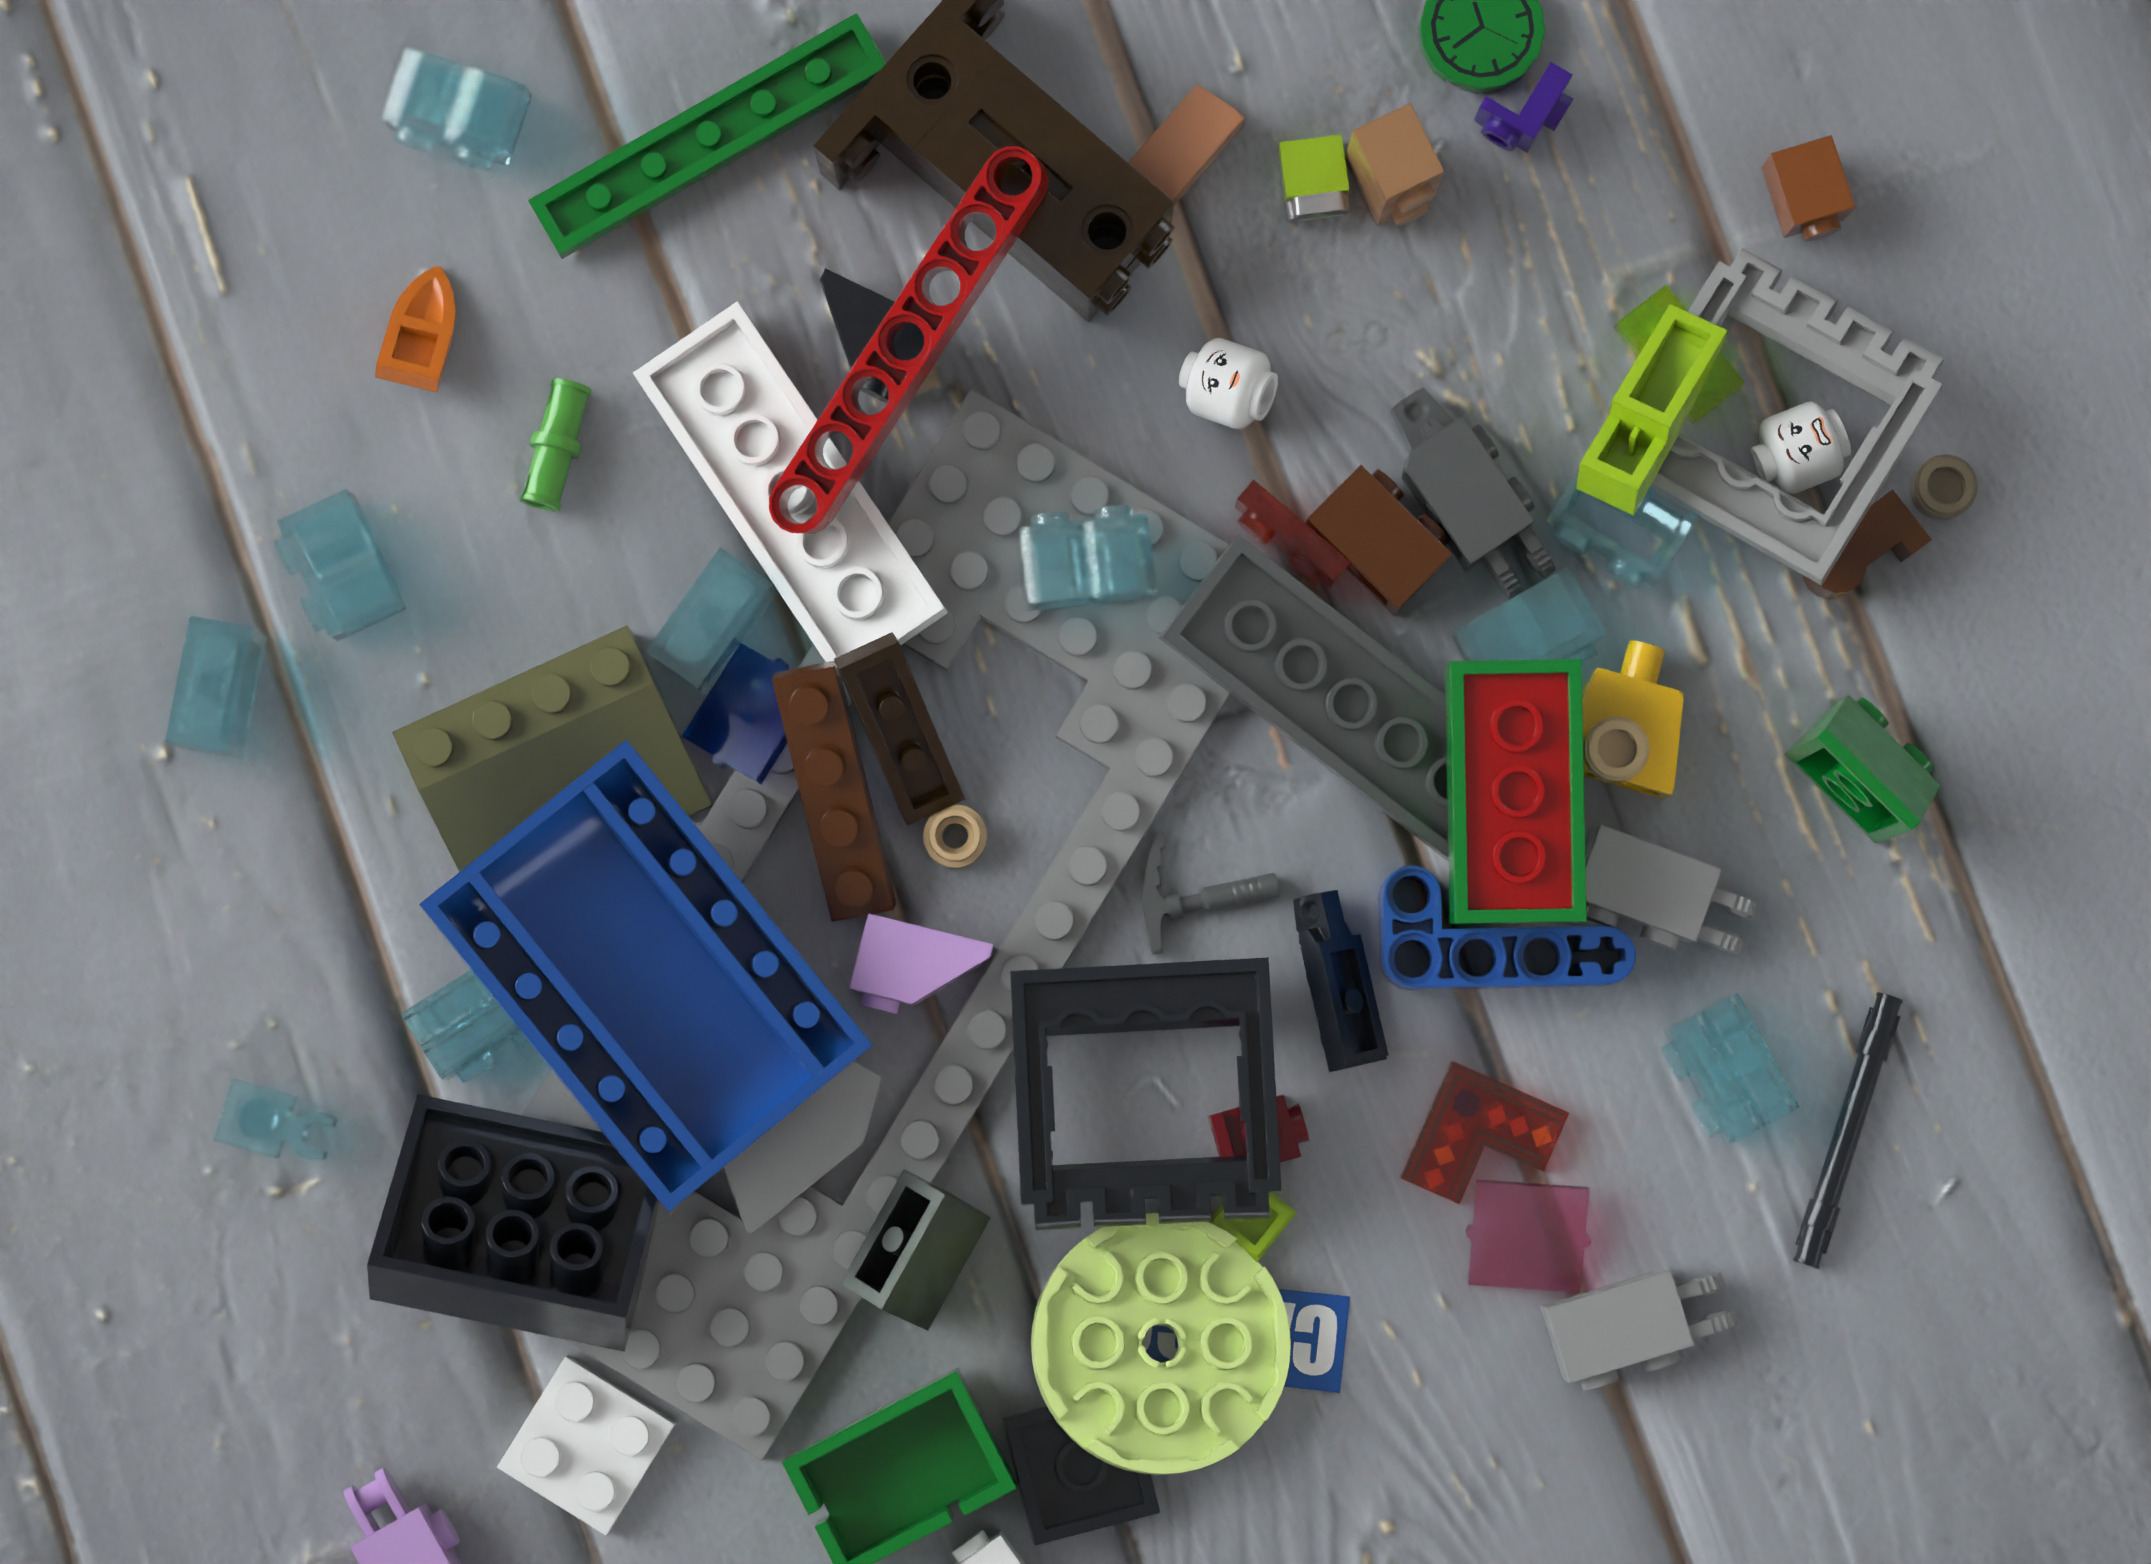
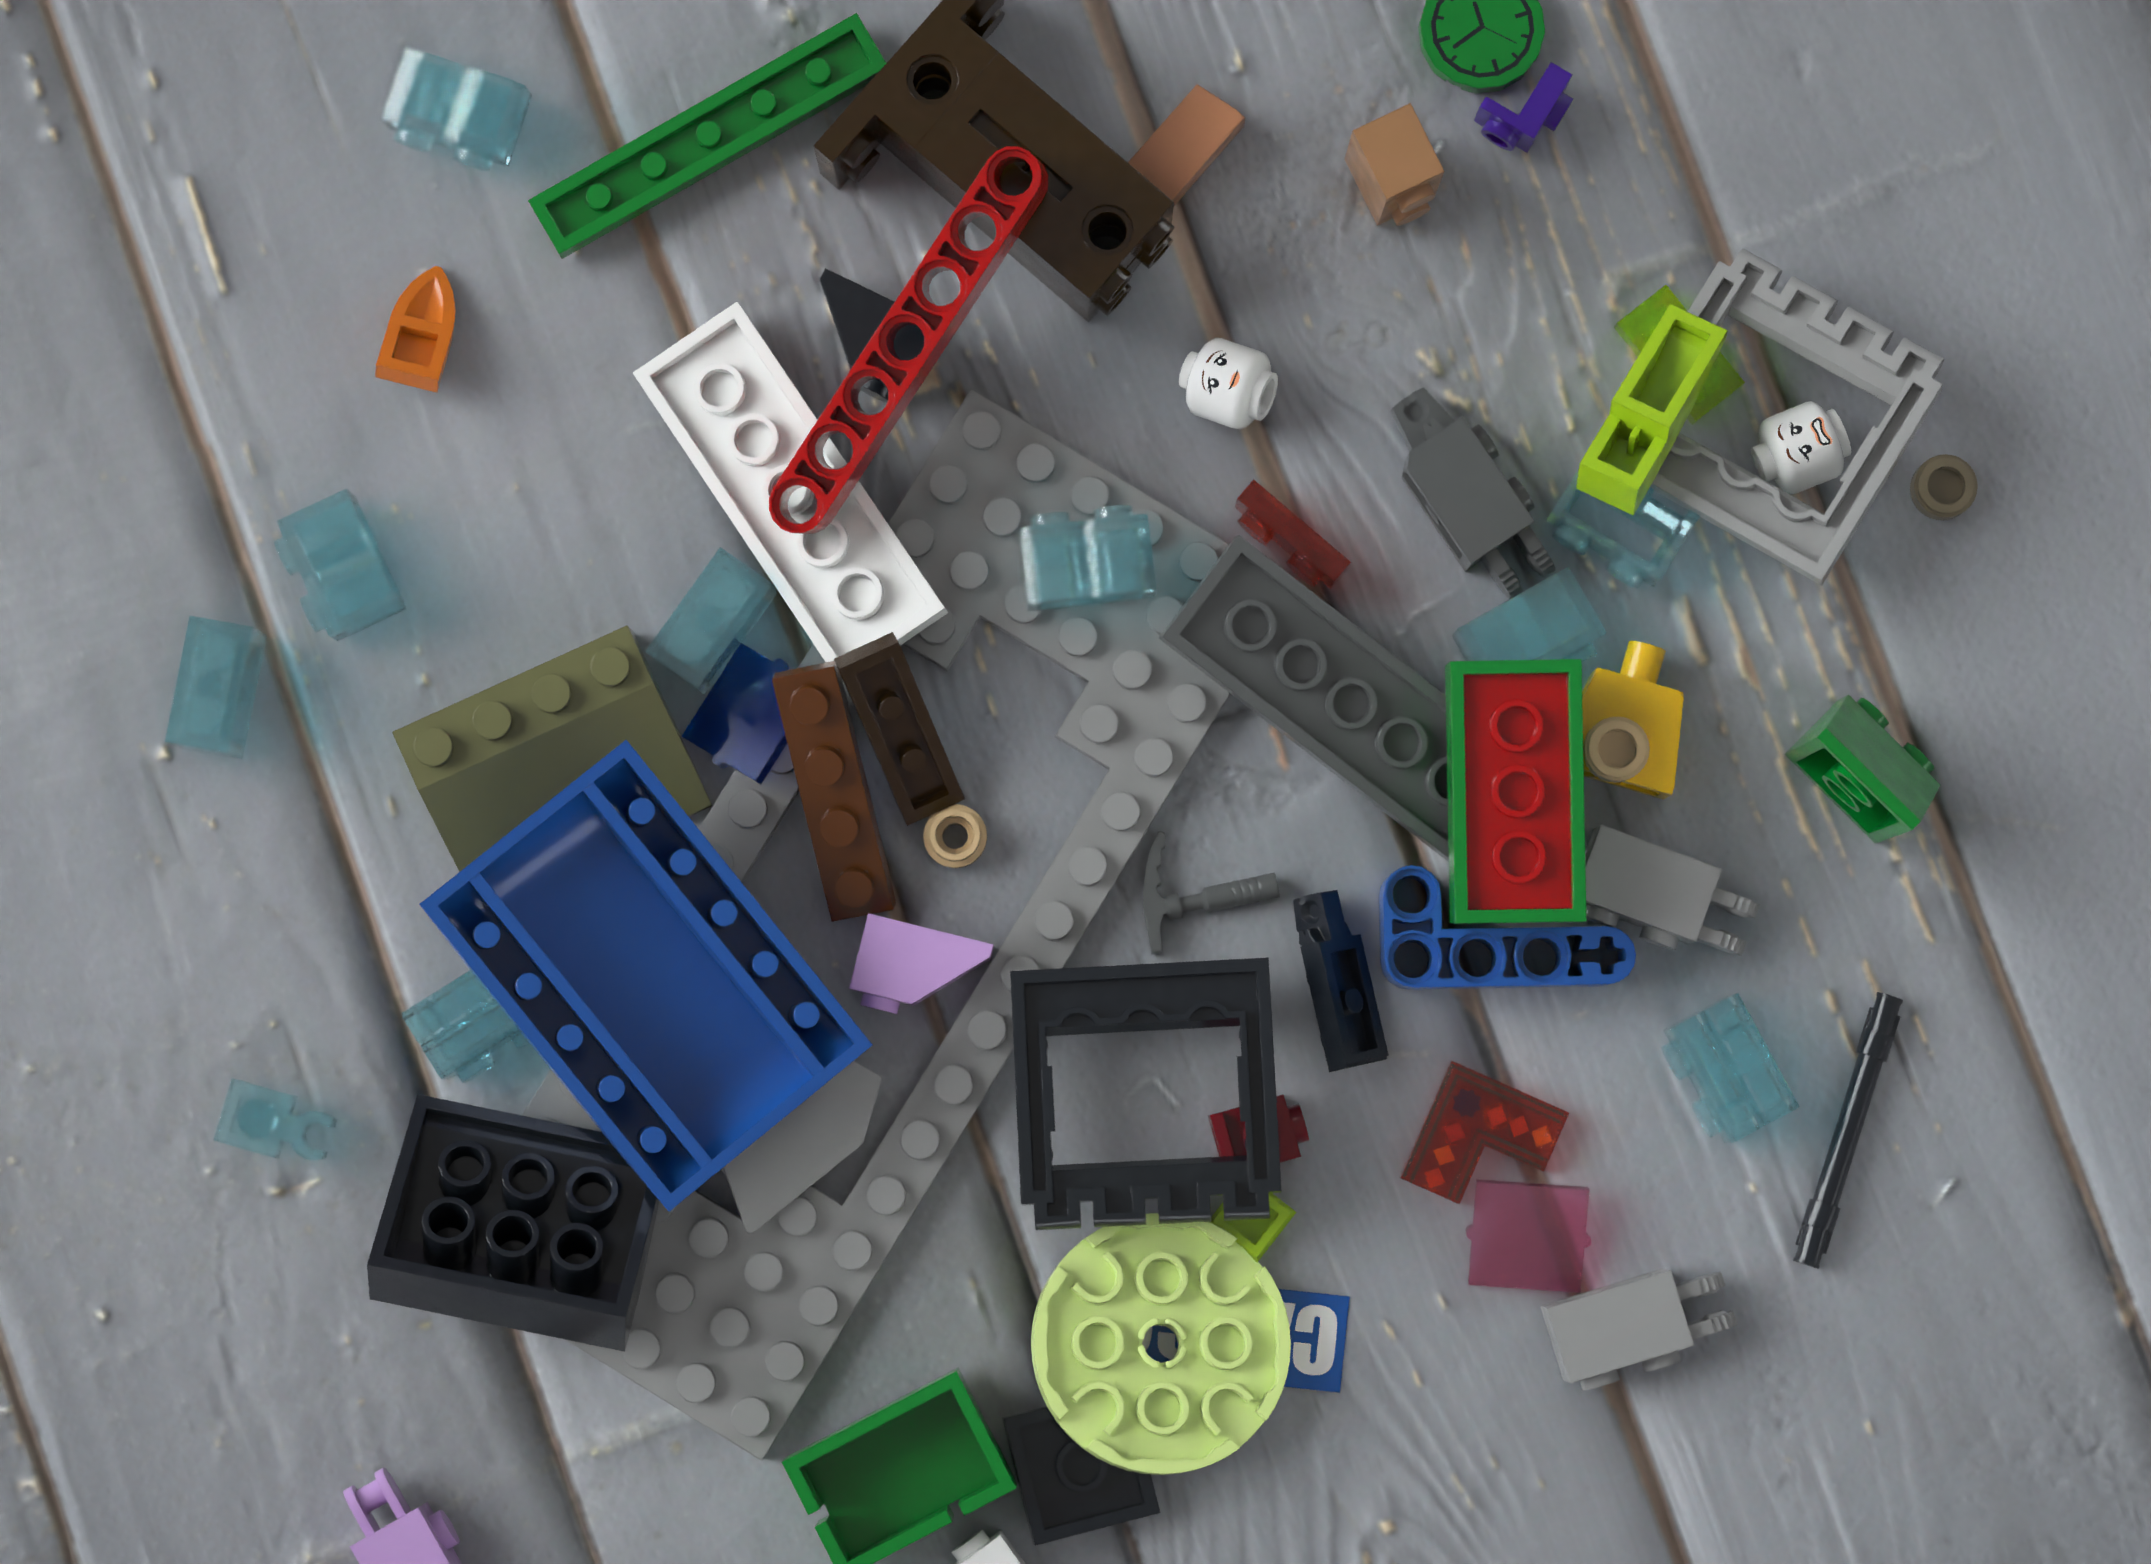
white plate [497,1355,676,1535] -> none
bright green pin [519,378,592,512] -> none
pearl dark grey brick [841,1170,991,1331] -> none
lime piece [1278,134,1351,222] -> none
reddish brown brick [1304,465,1452,615] -> none
dark orange brick [1761,135,1855,241] -> none
reddish brown leg [1803,489,1932,599] -> none

